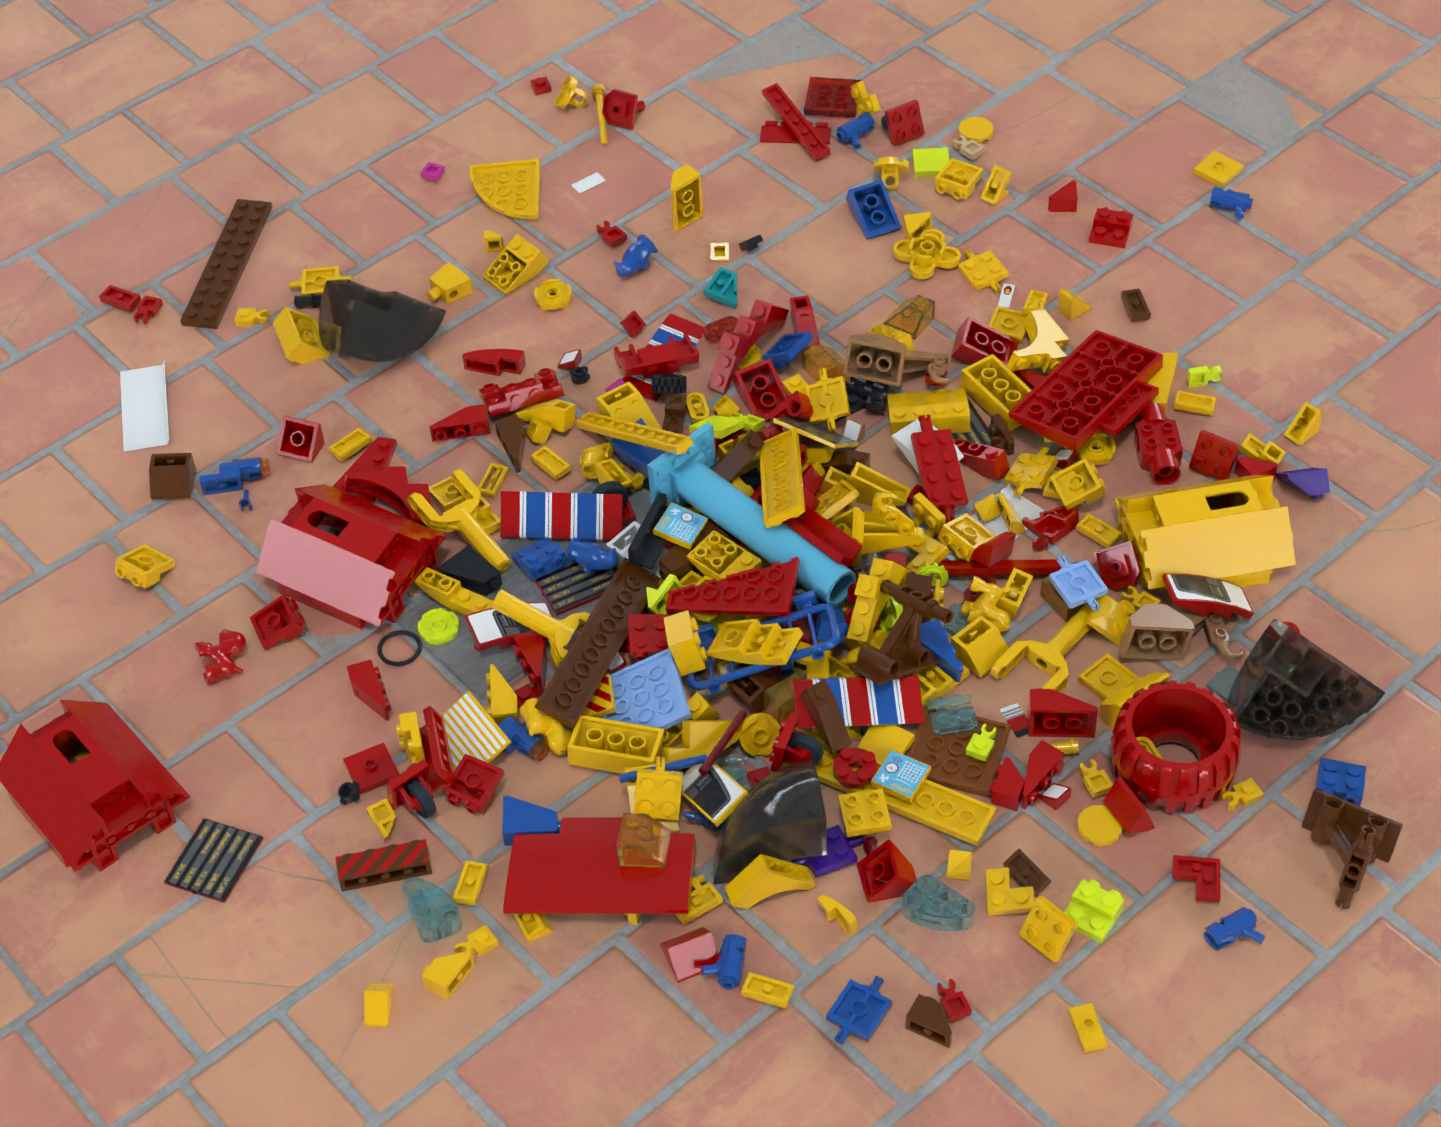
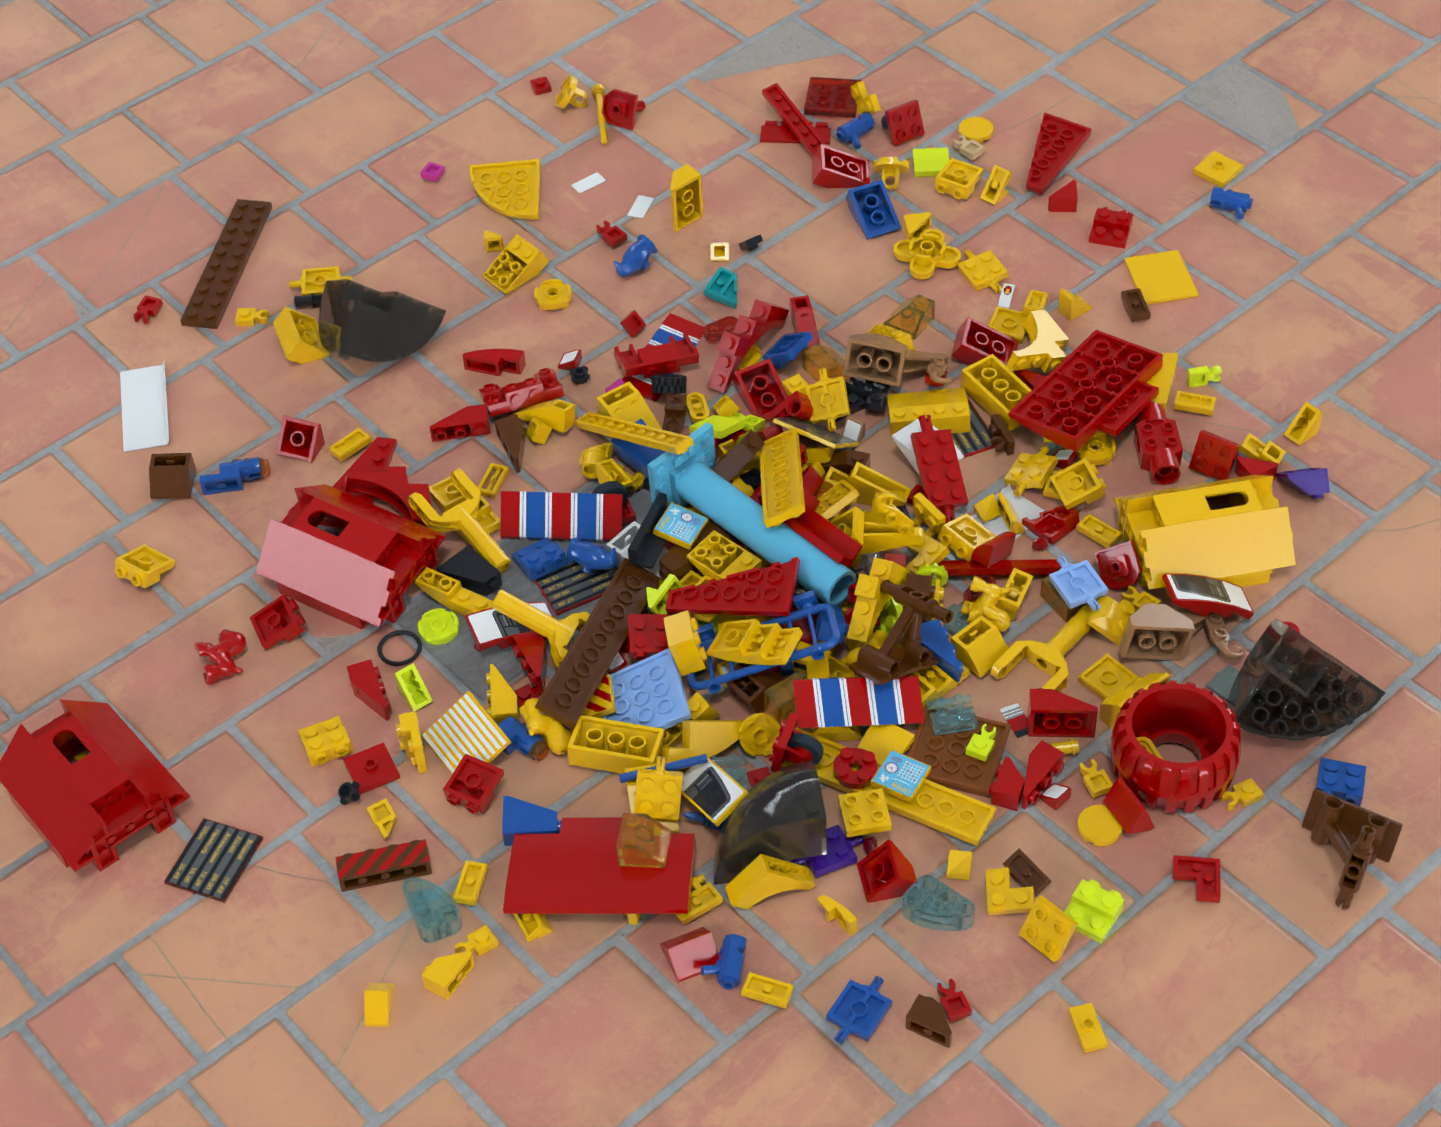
red plate [99,285,141,312] -> none
blue hand [239,489,253,511] -> none
red plate [387,760,436,818] -> none
red panel [420,706,455,791] -> none
yellow torso [426,262,473,304] -> none
yellow plate [530,446,571,481] -> none
dark red bar [698,710,747,776] -> none
reddish brown slope [799,679,852,754] -> none
red slope [954,438,1010,481] -> none
blue piece [1204,907,1265,950] -> none
none -> yellow plate [298,716,353,767]
none -> neon yellow slope [394,663,433,711]
none -> white sticker [628,195,654,218]
none -> red slope [811,144,870,188]
none -> red wing [1026,112,1091,194]
none -> yellow piece [1124,250,1199,305]

